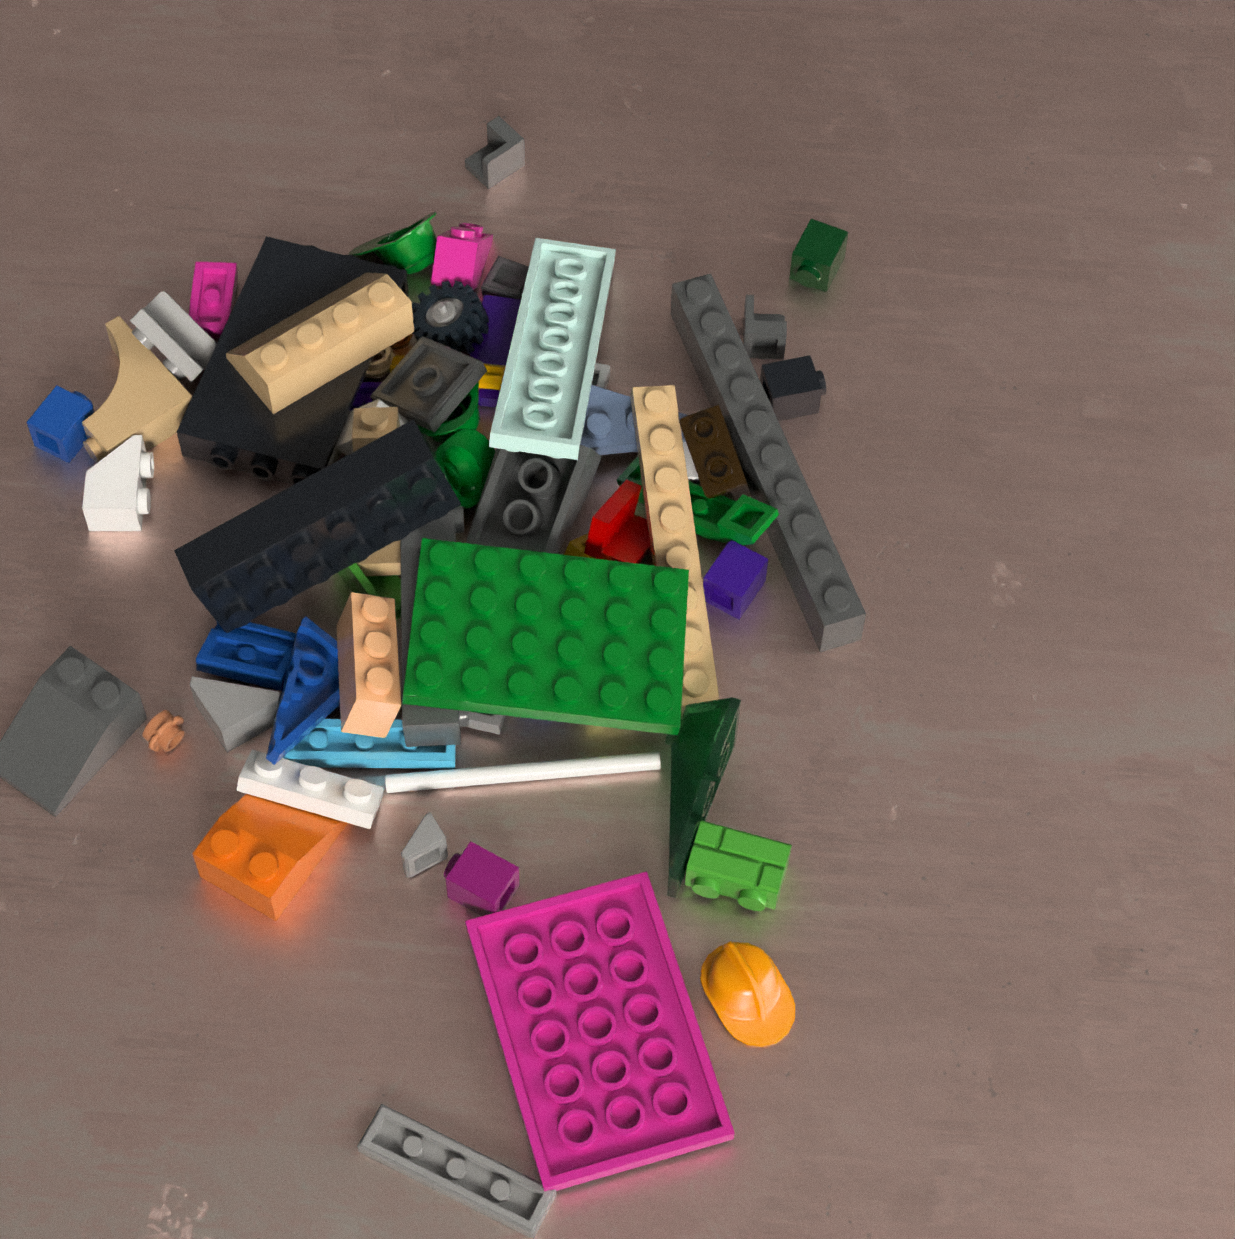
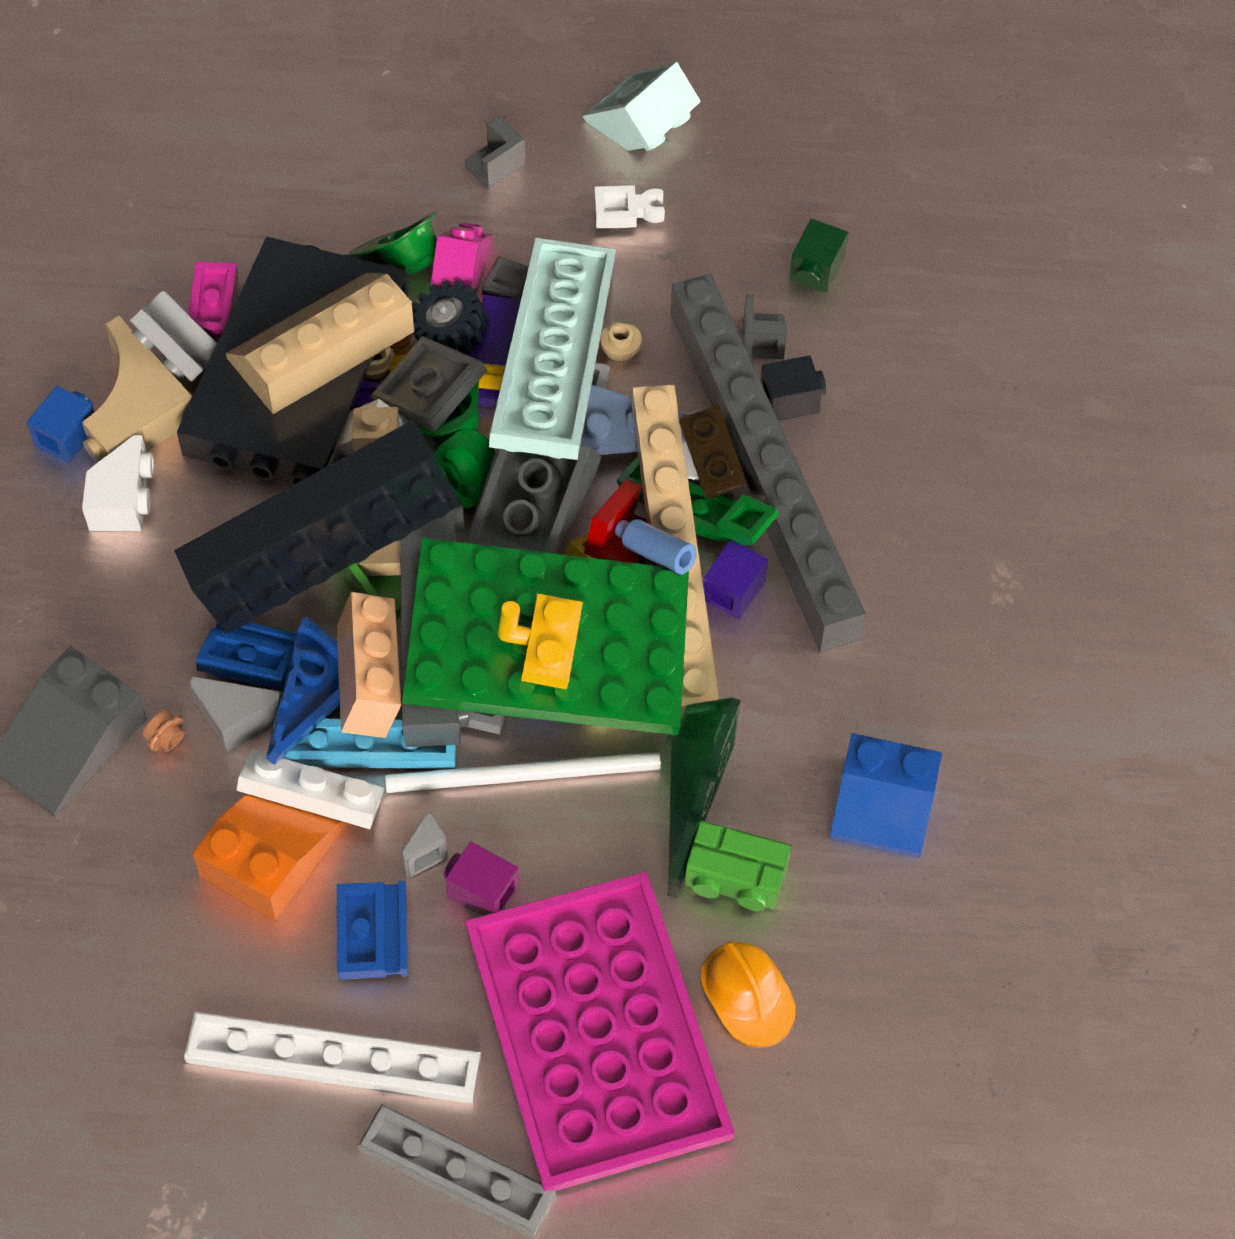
none -> white tile [184,1012,481,1104]
none -> blue plate [337,881,408,980]
none -> yellow plate [498,594,583,690]
none -> light aqua slope [582,62,701,151]
none -> white plate [595,185,665,228]
none -> tan plate [600,322,642,362]
none -> medium blue cylinder [615,519,696,575]
none -> blue slope [829,733,943,858]

